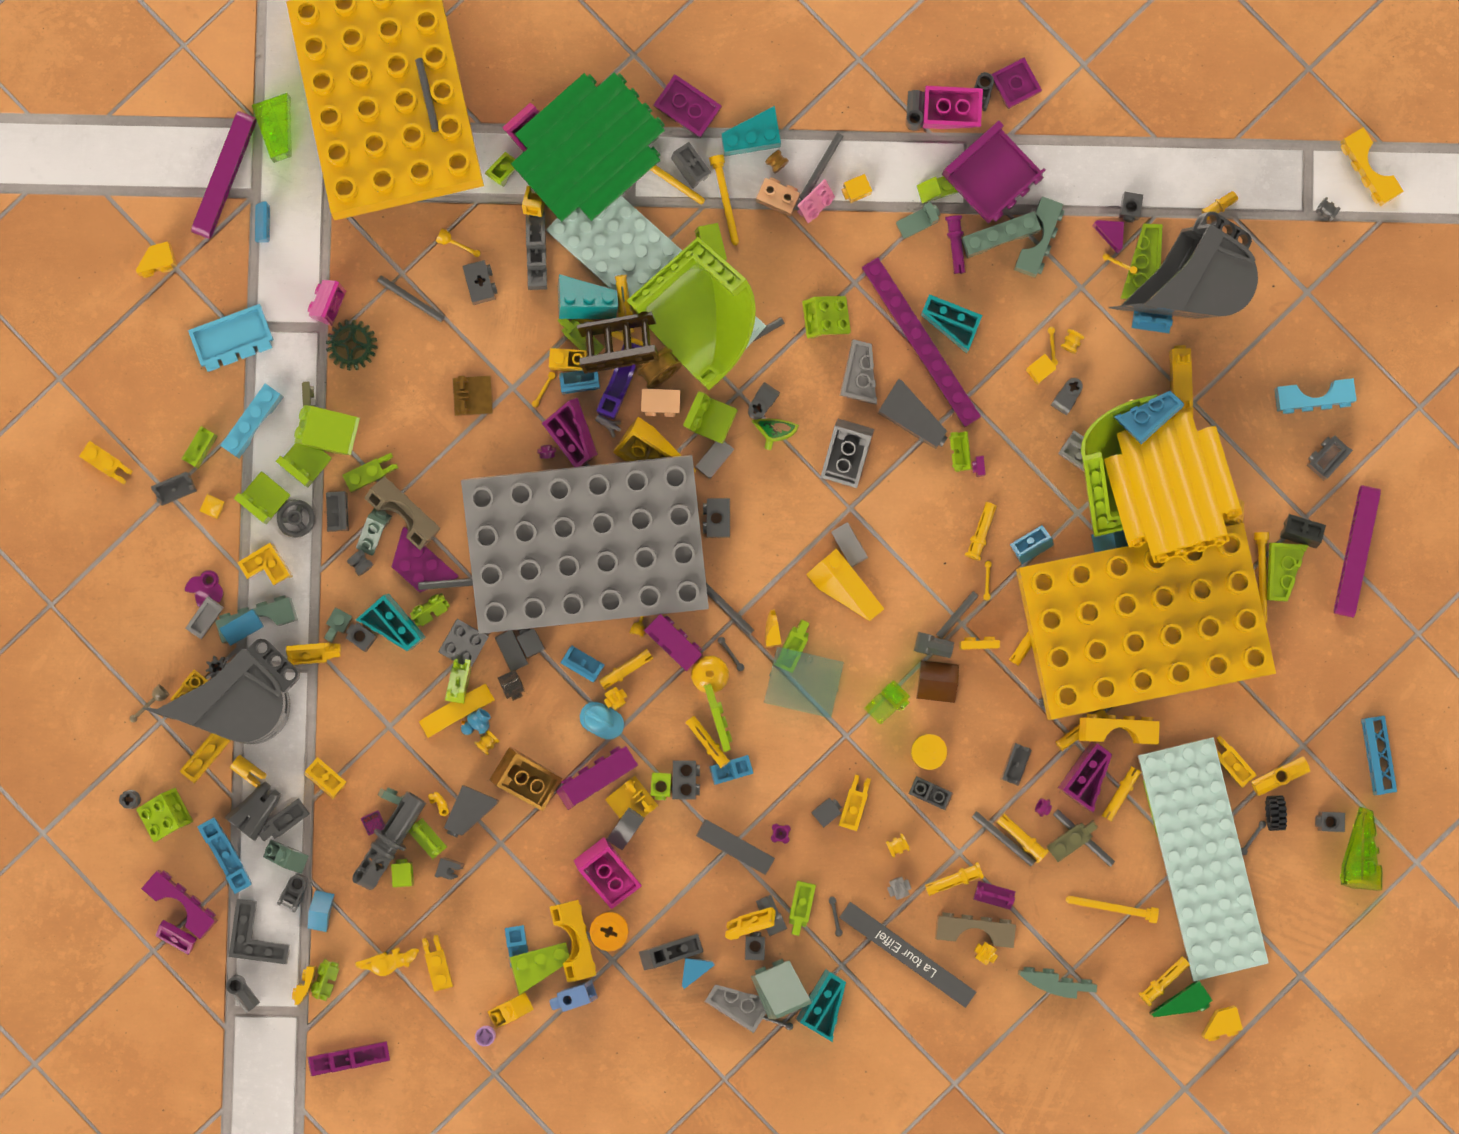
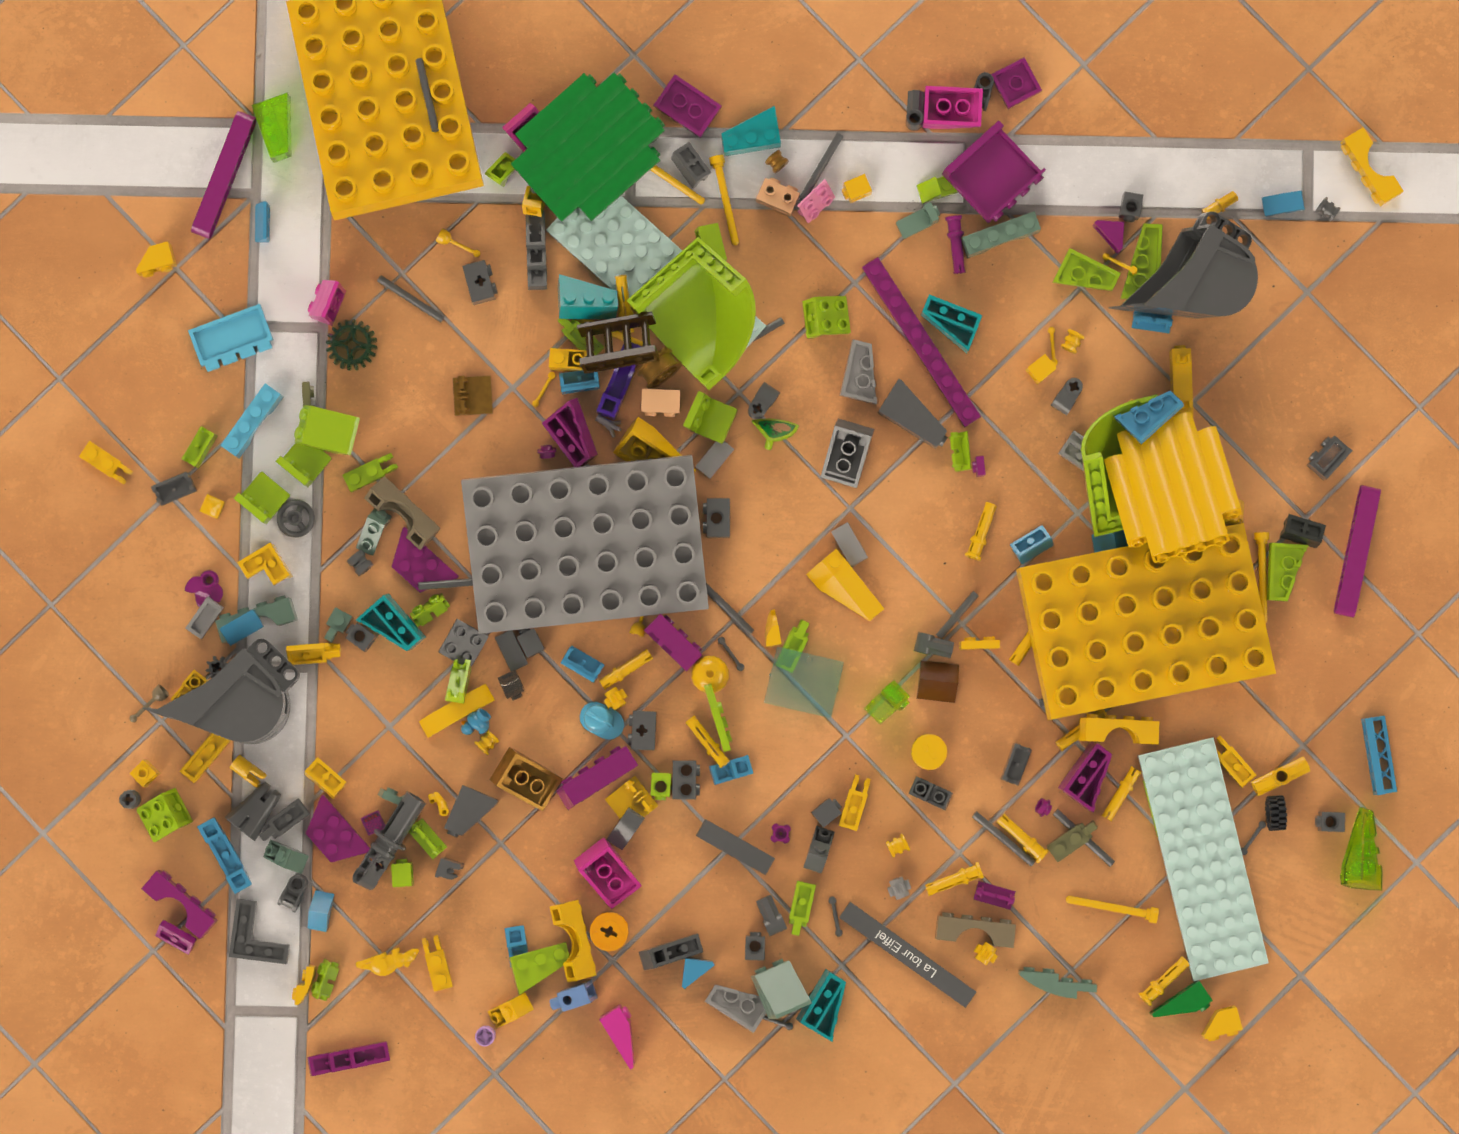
dark grey piece [226,975,260,1013] -> none
dark grey hinge [326,491,349,532] -> none
yellow hinge [725,907,776,940] -> none
yellow hinge [983,561,992,601] -> none
sand green arch [1014,196,1065,278] -> none
medium azure arch [1274,378,1357,414] -> none
none -> yellow brick [129,760,161,787]
none -> magenta wing [306,795,370,862]
none -> dark pink slope [599,1004,635,1070]
none -> dark grey brick [628,711,657,750]
none -> dark grey slope [803,826,834,874]
none -> lime wing [1052,248,1121,291]
none -> dark azure slope [1262,191,1305,217]

